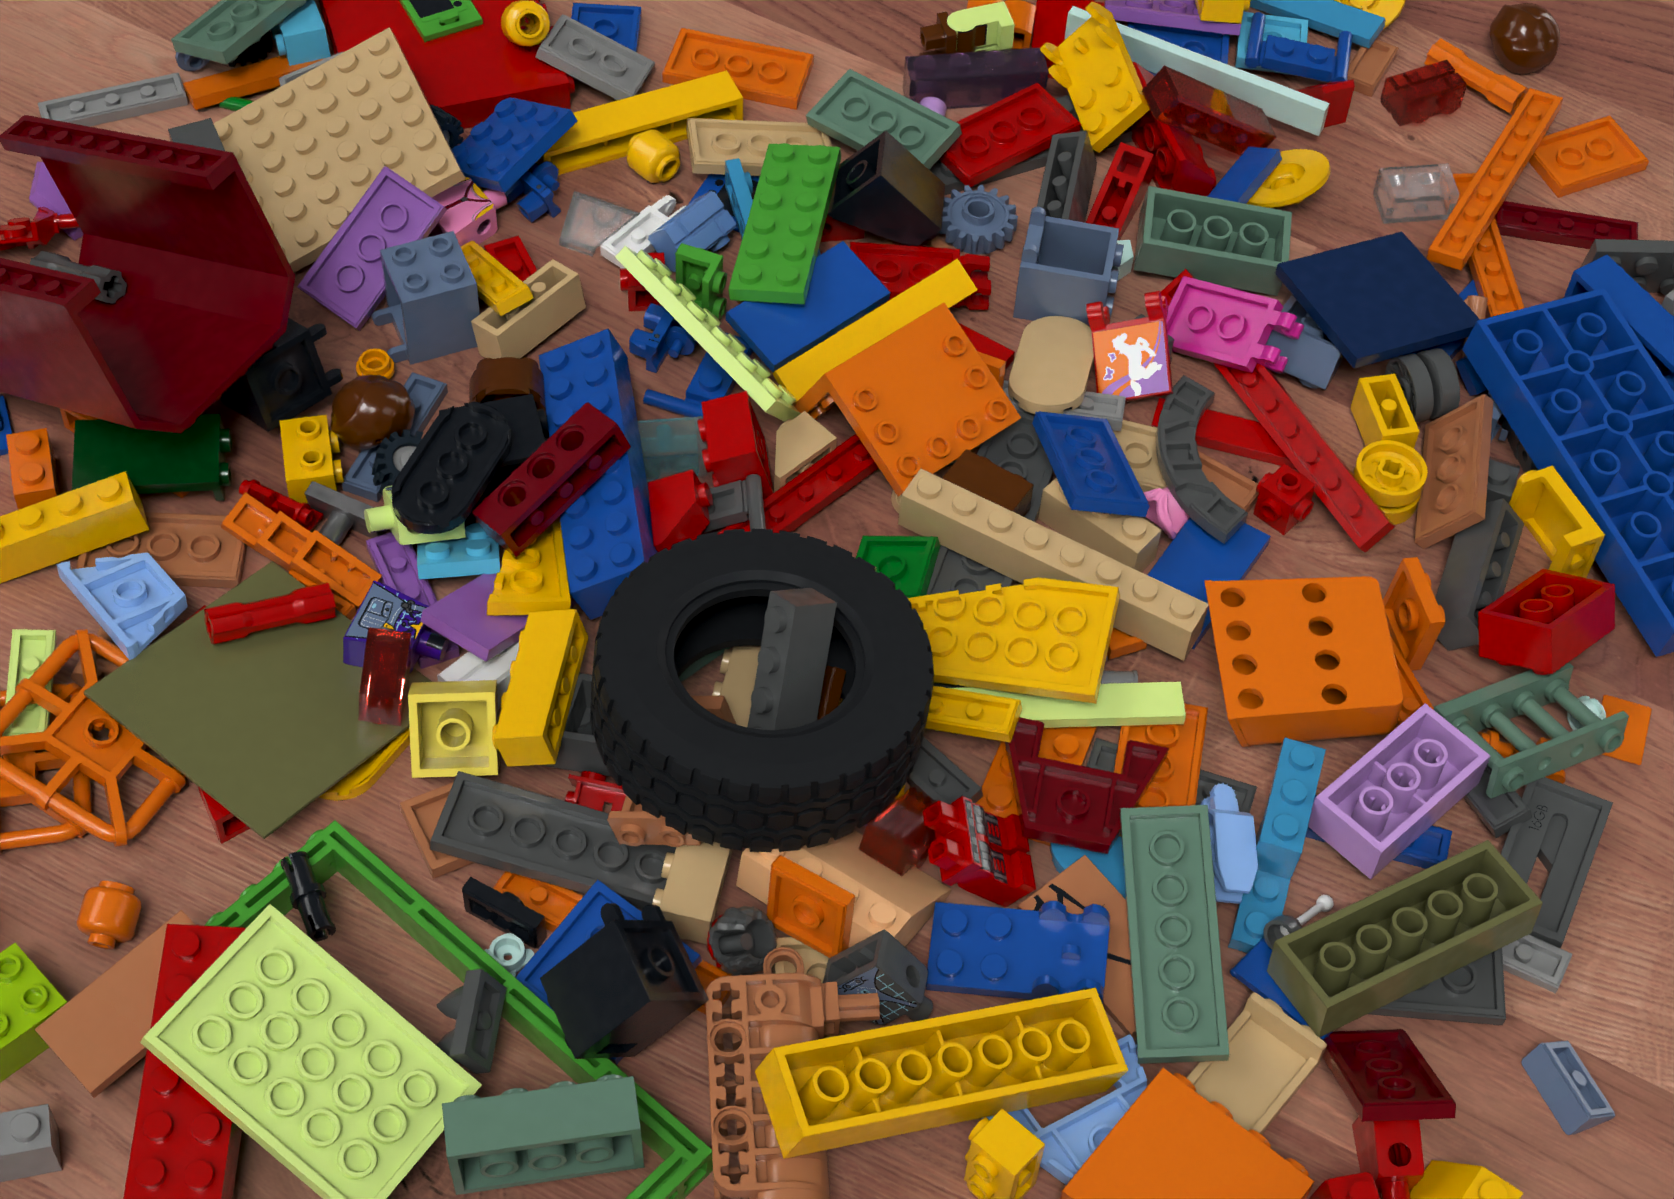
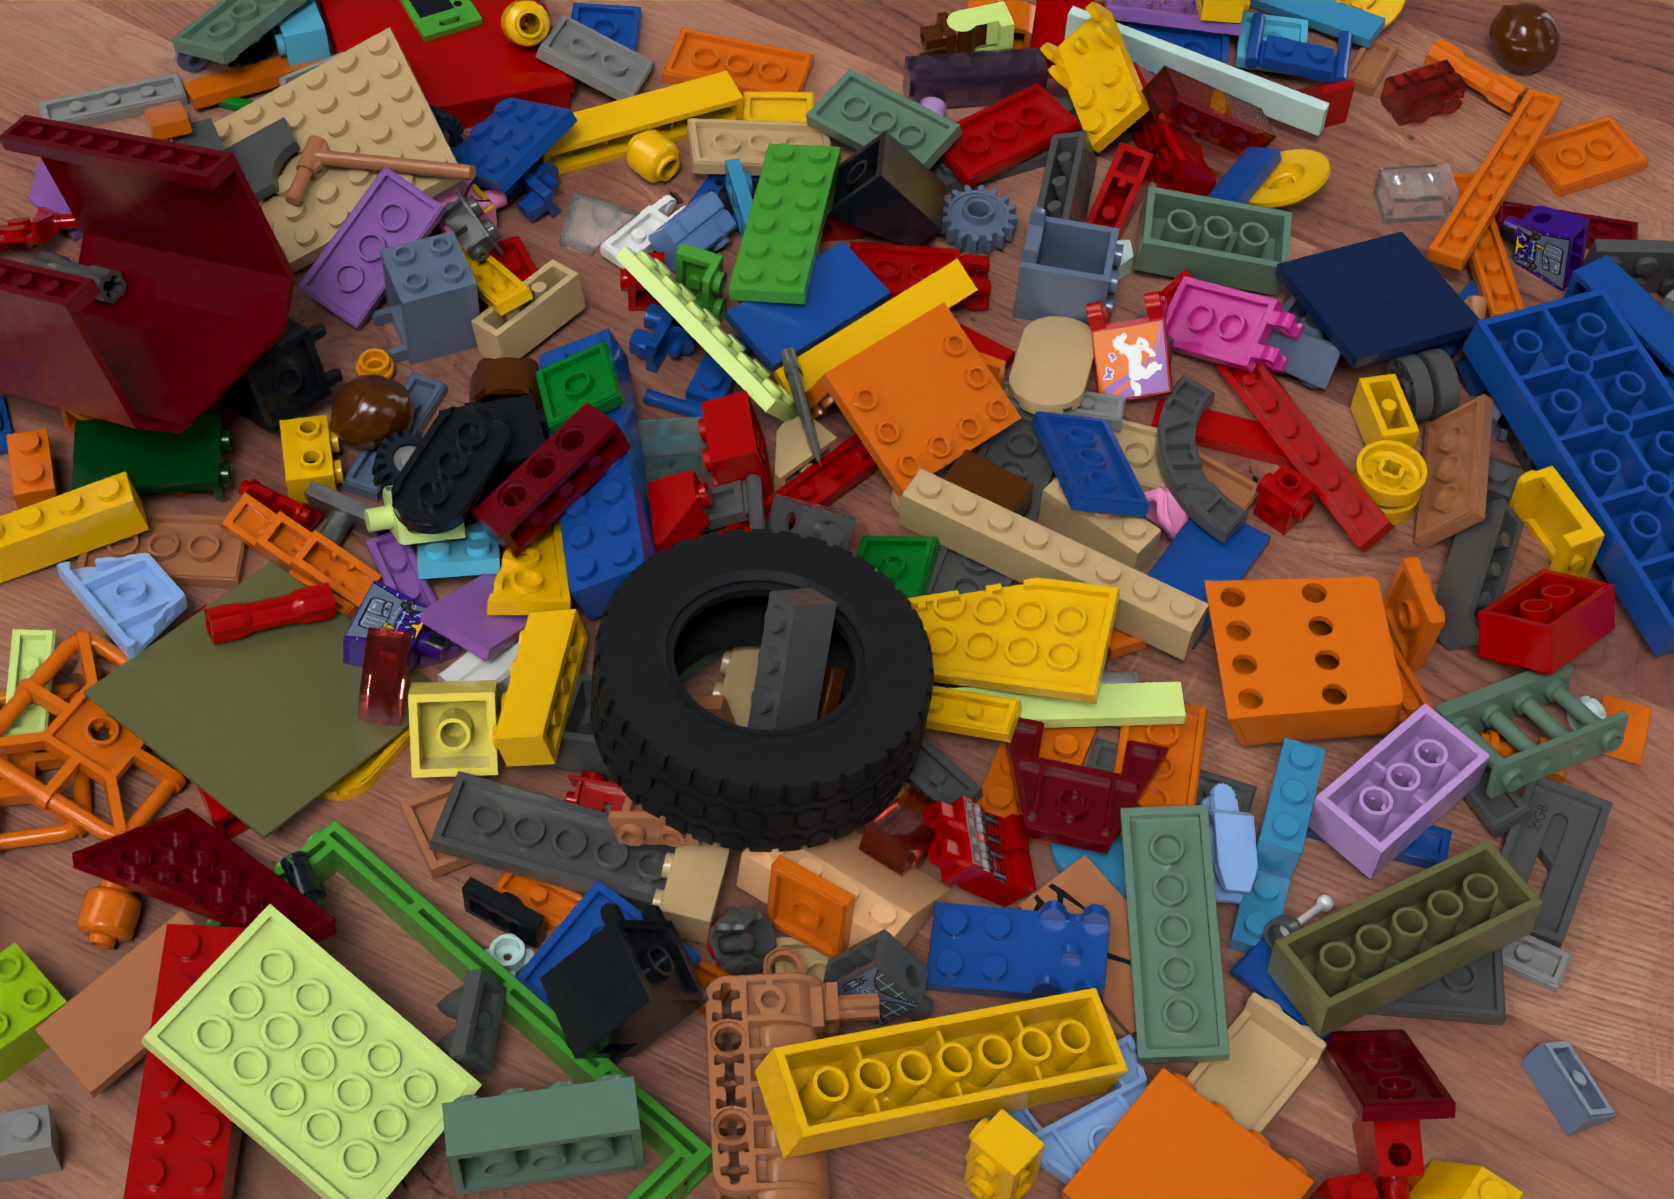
none -> dark red wing [72,808,336,943]
none -> orange slope [143,100,193,140]
none -> dark grey tile [225,117,300,202]
none -> nougat bar [285,135,476,206]
none -> dark grey hinge [442,187,505,262]
none -> green tile [535,340,625,434]
none -> yellow tile [743,91,814,123]
none -> dark grey torso [766,494,855,550]
none -> dark grey bar [780,348,821,466]
none -> torso [1500,205,1590,291]

